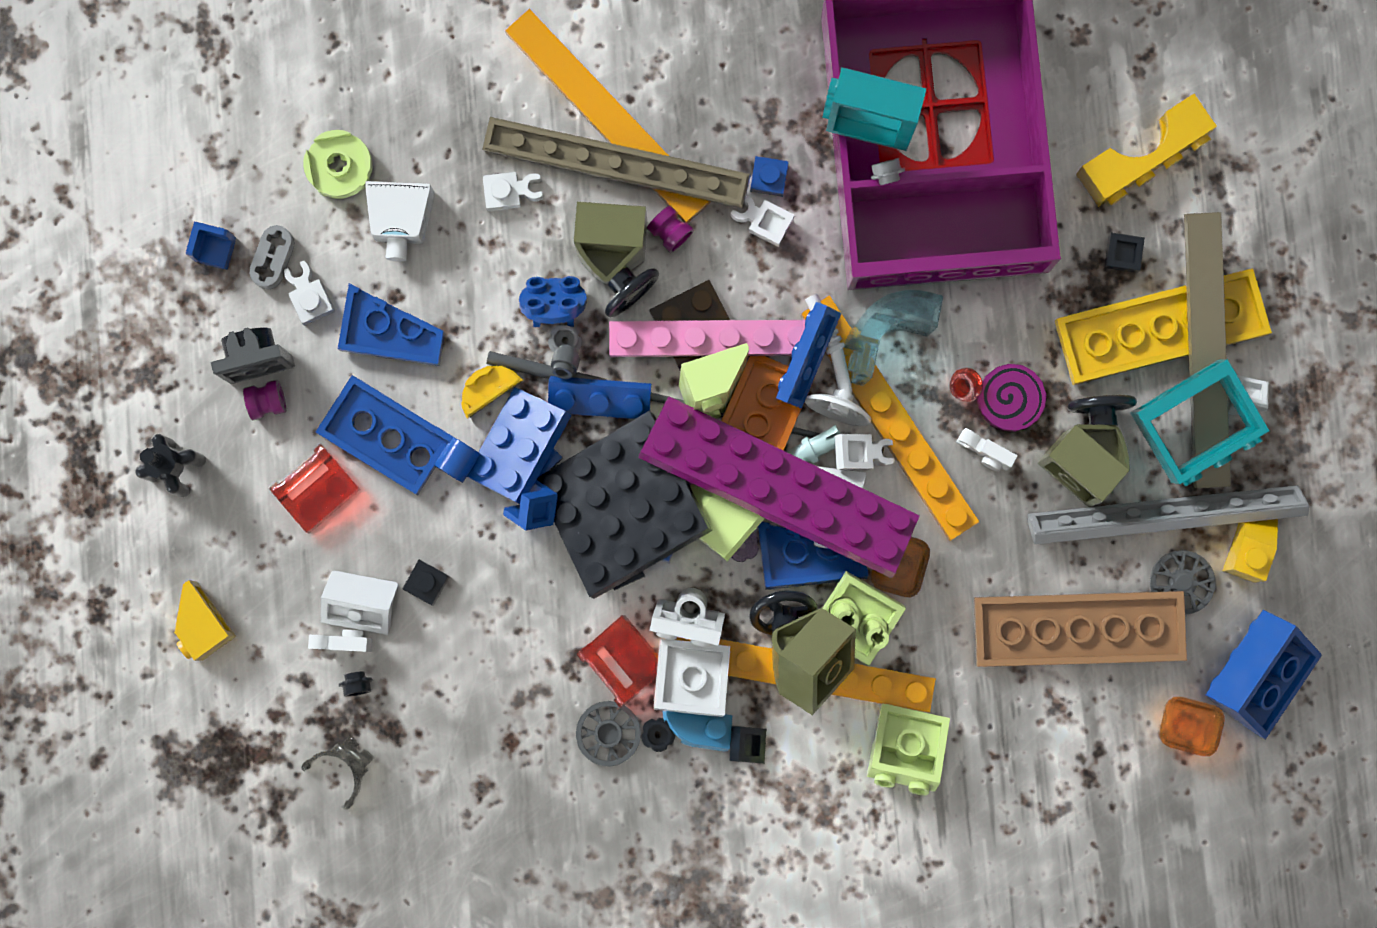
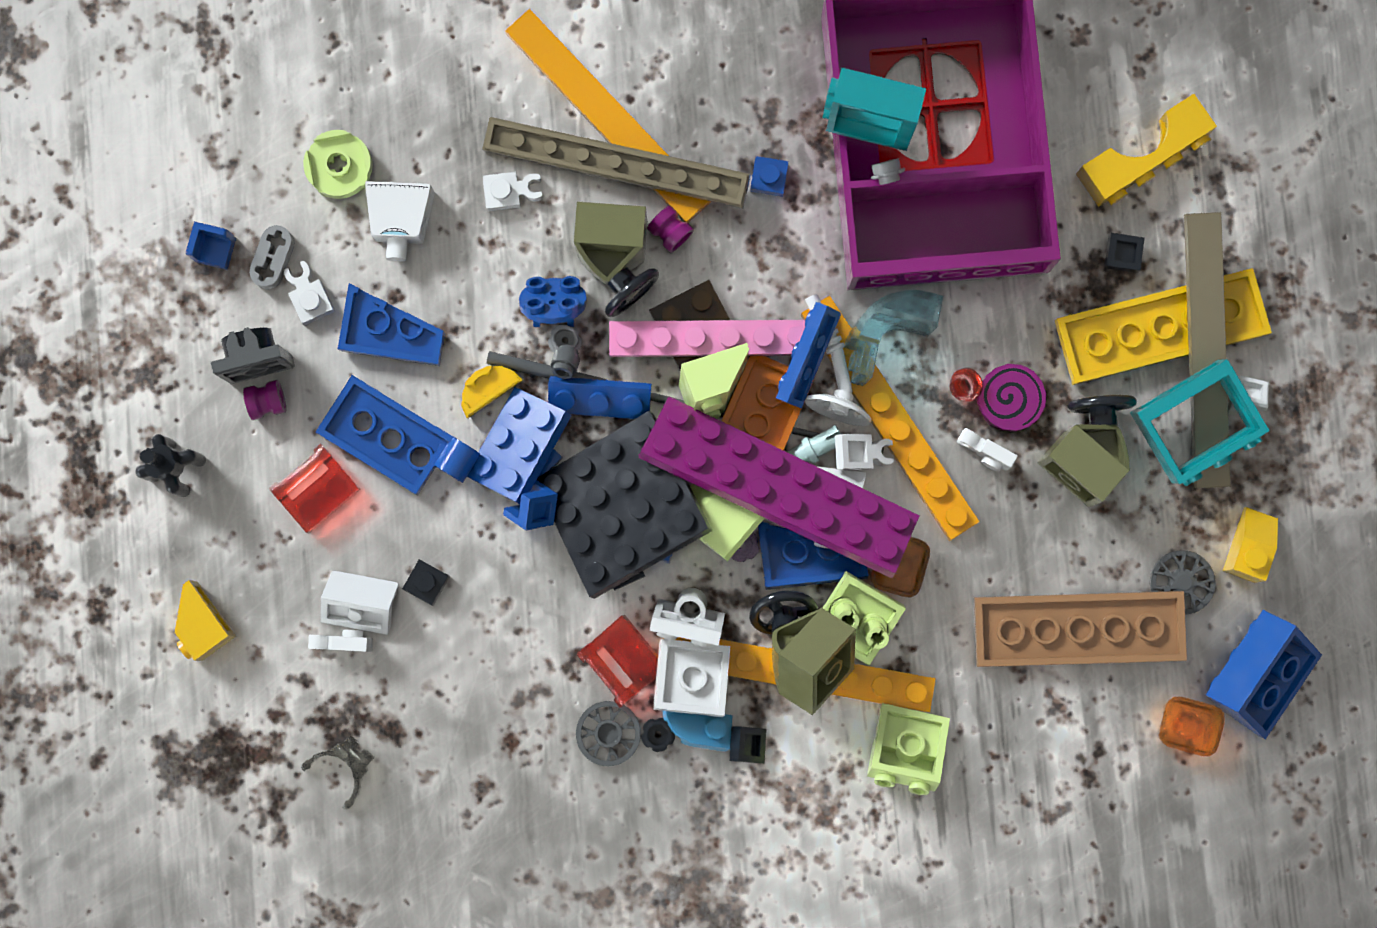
black plate [339,671,373,697] -> none
white plate [731,195,794,247] -> none
light grey tile [1028,485,1309,544] -> none

